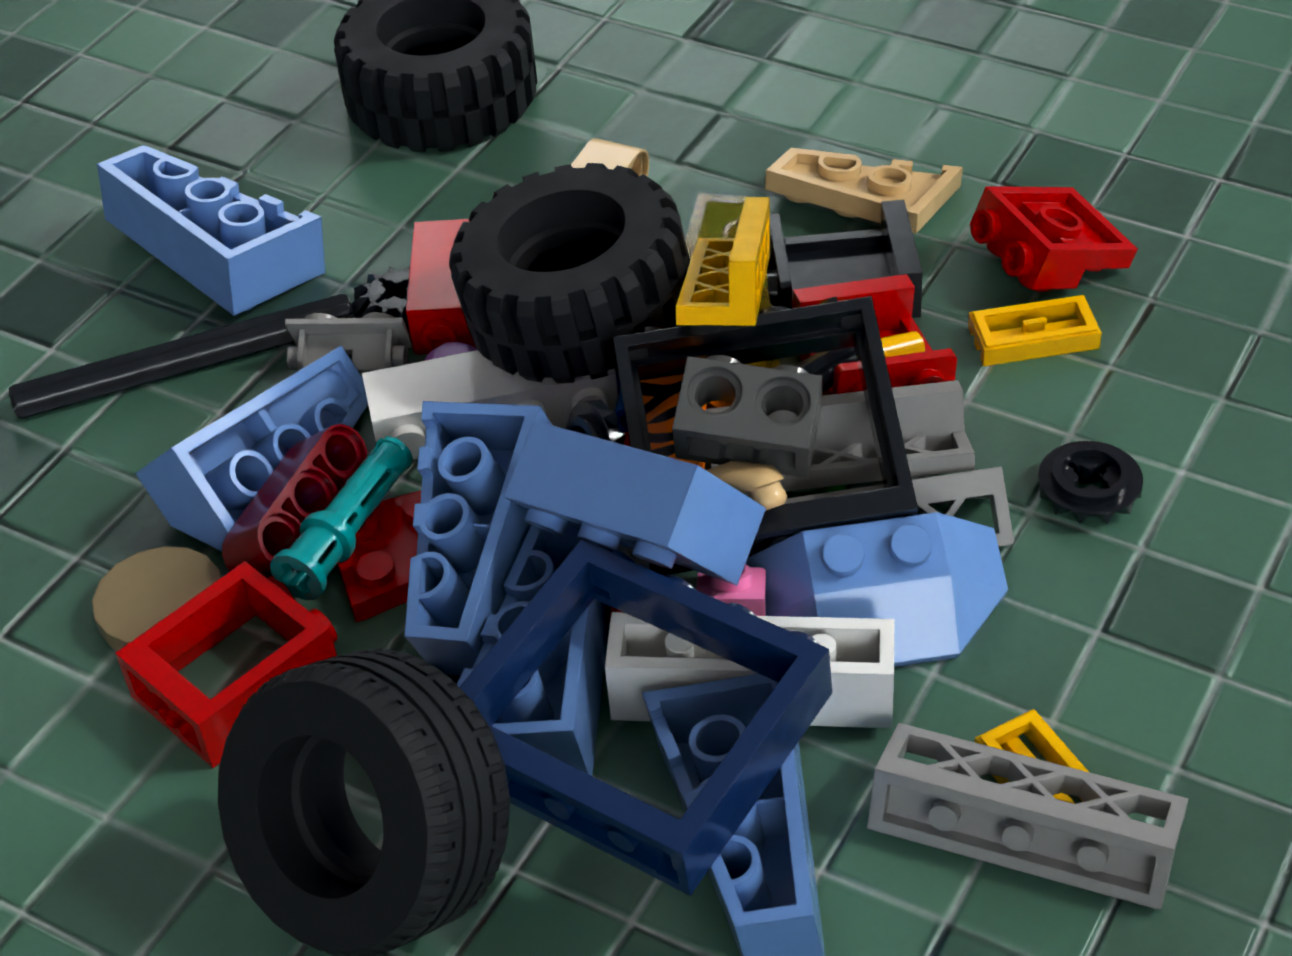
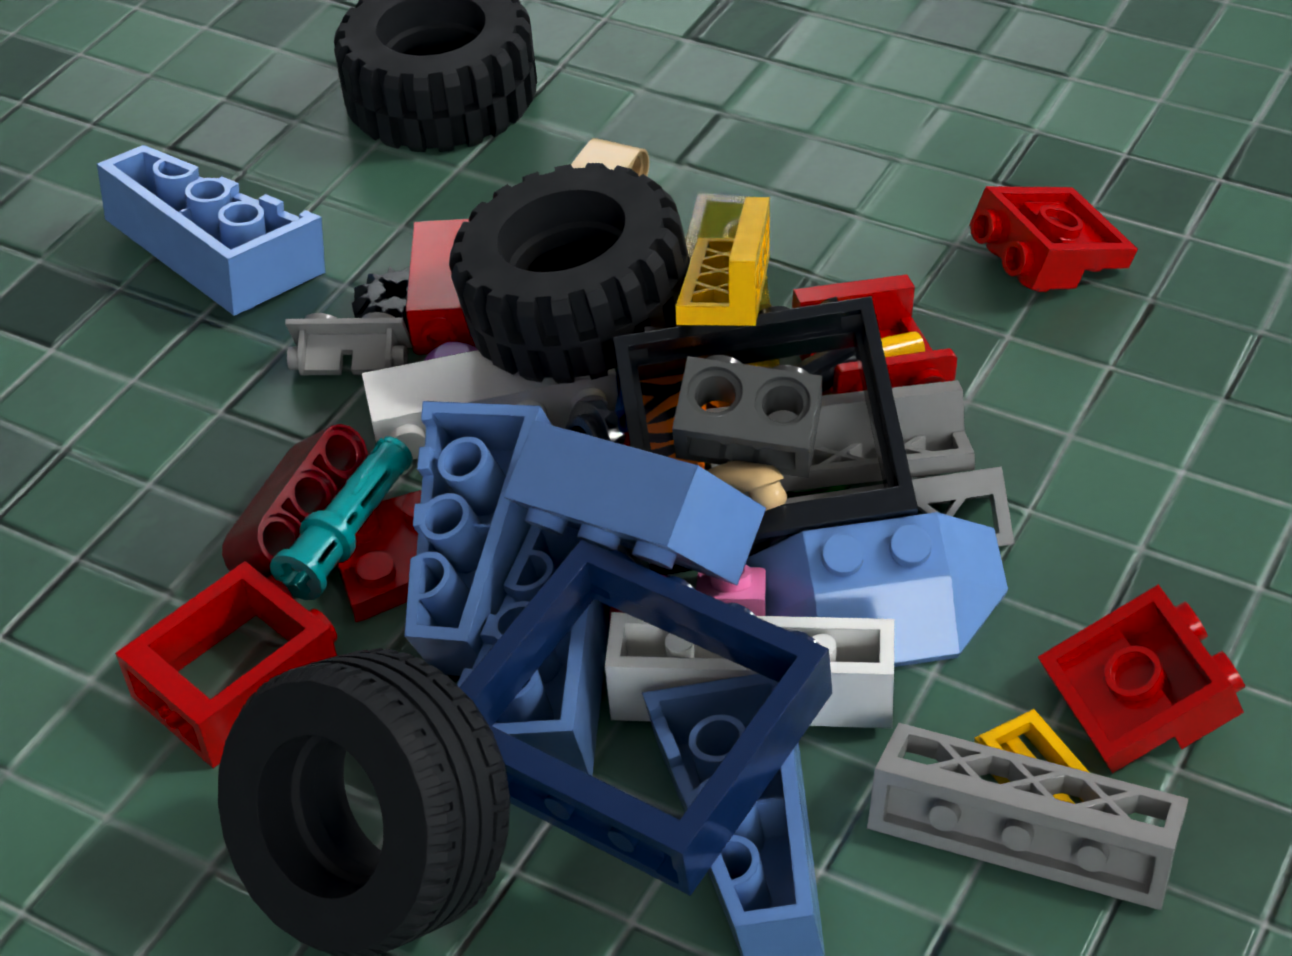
black axle [9,294,355,419] -> none
dark tan tile [92,546,222,651] -> none
medium blue wedge [135,346,368,551] -> none
black panel [764,199,923,318] -> none
tan wing [765,148,963,234] -> none
yellow tile [968,295,1102,366] -> none
black gear [1038,441,1143,524] -> none
none -> red plate [1038,584,1245,773]

